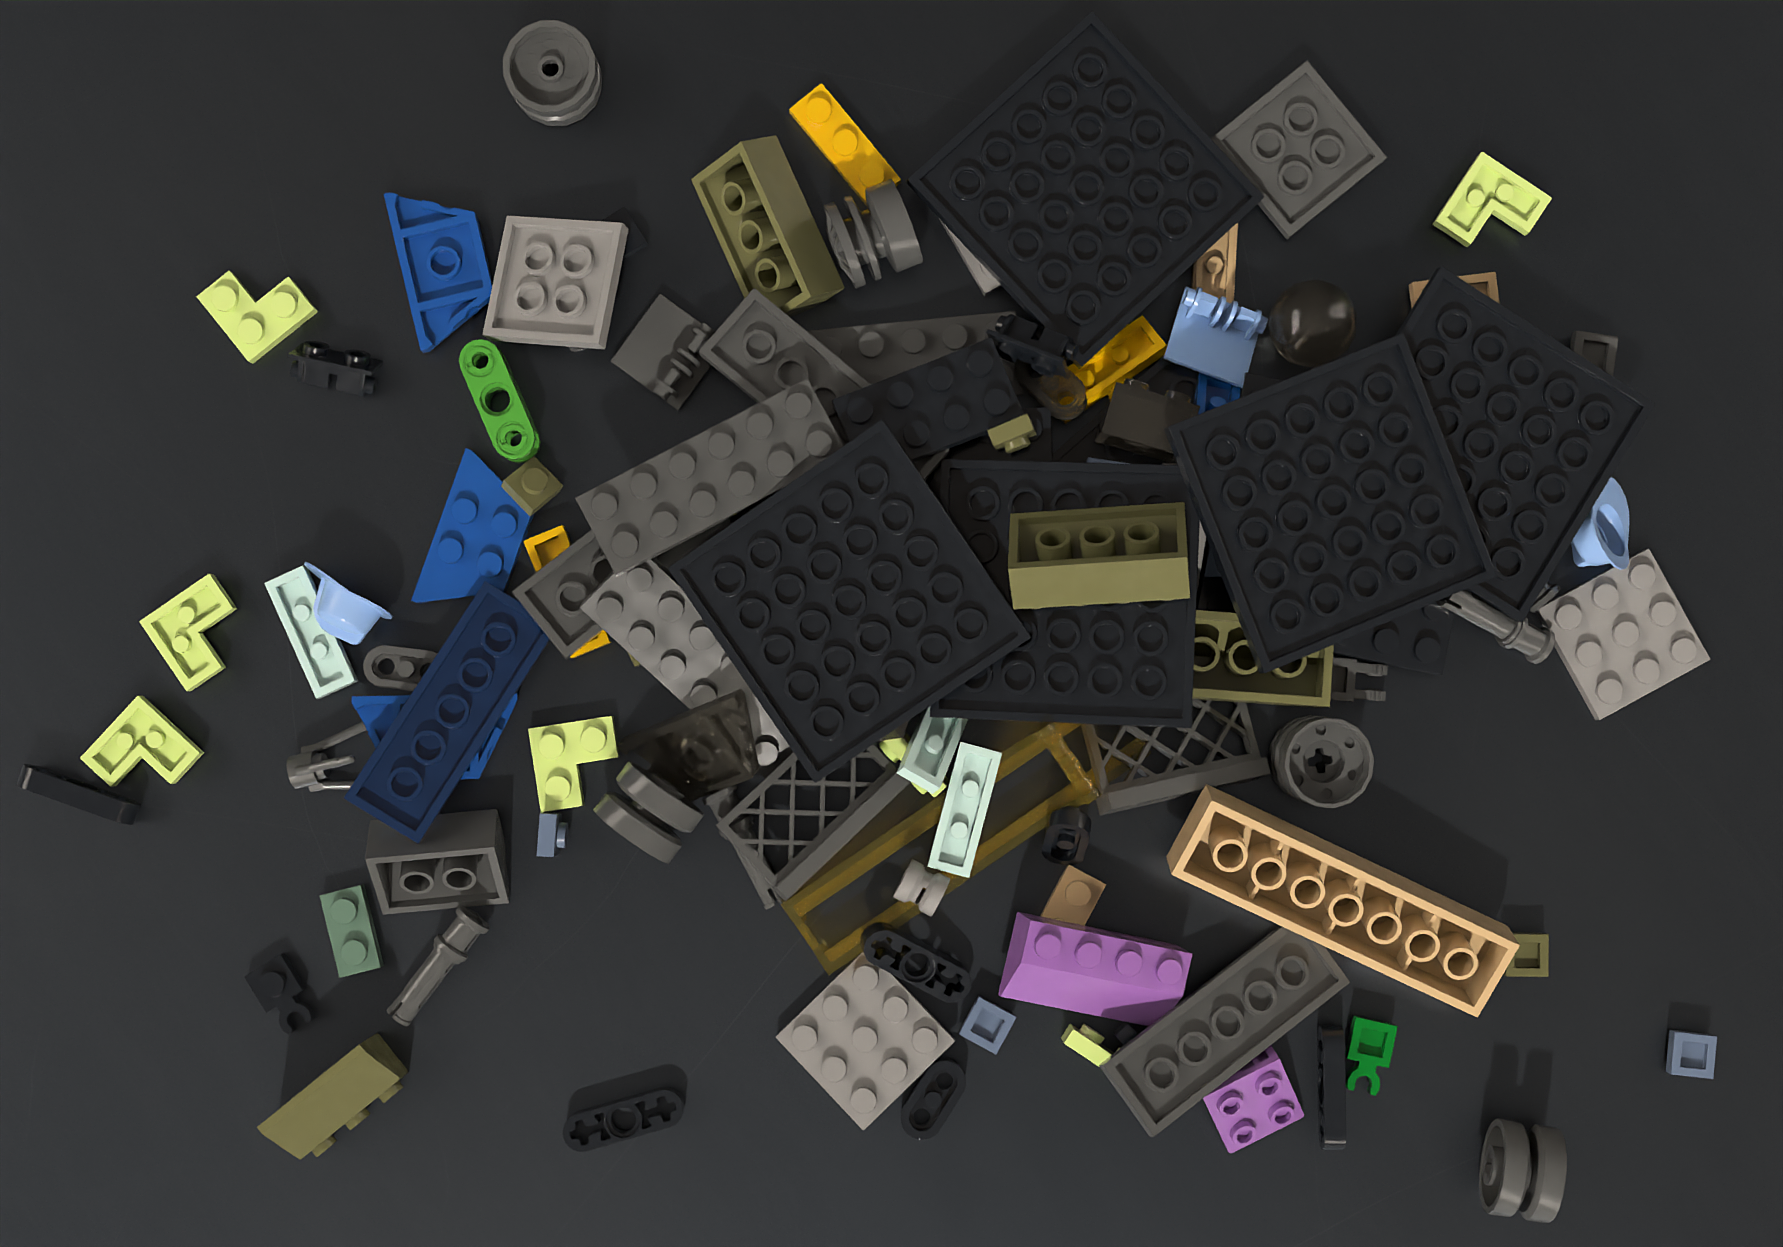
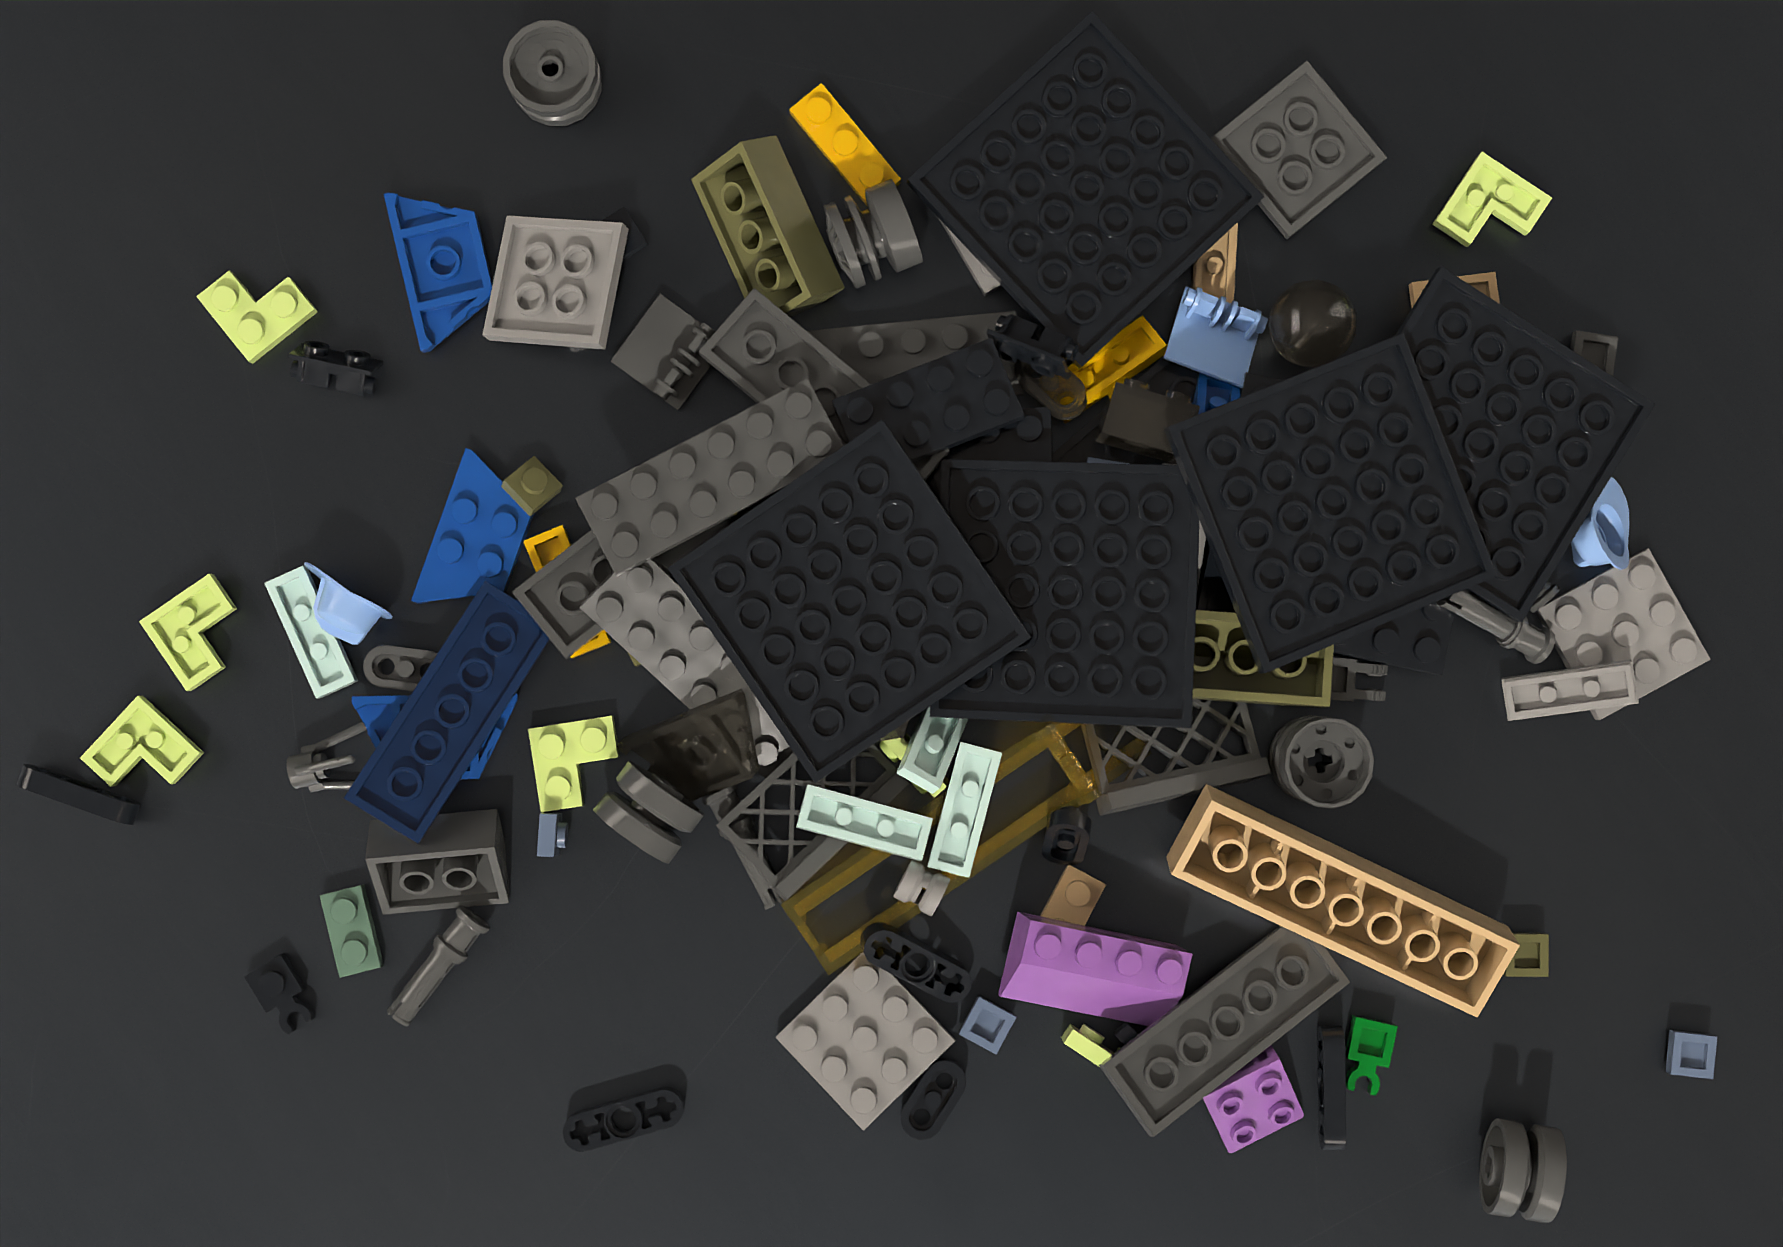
olive slope [257,1032,409,1160] -> none
bright green piece [459,339,541,463] -> none
olive plate [987,414,1037,453] -> none
olive slope [1008,502,1190,609] -> none
none -> light aqua plate [796,784,933,861]
none -> light grey tile [1501,660,1639,721]

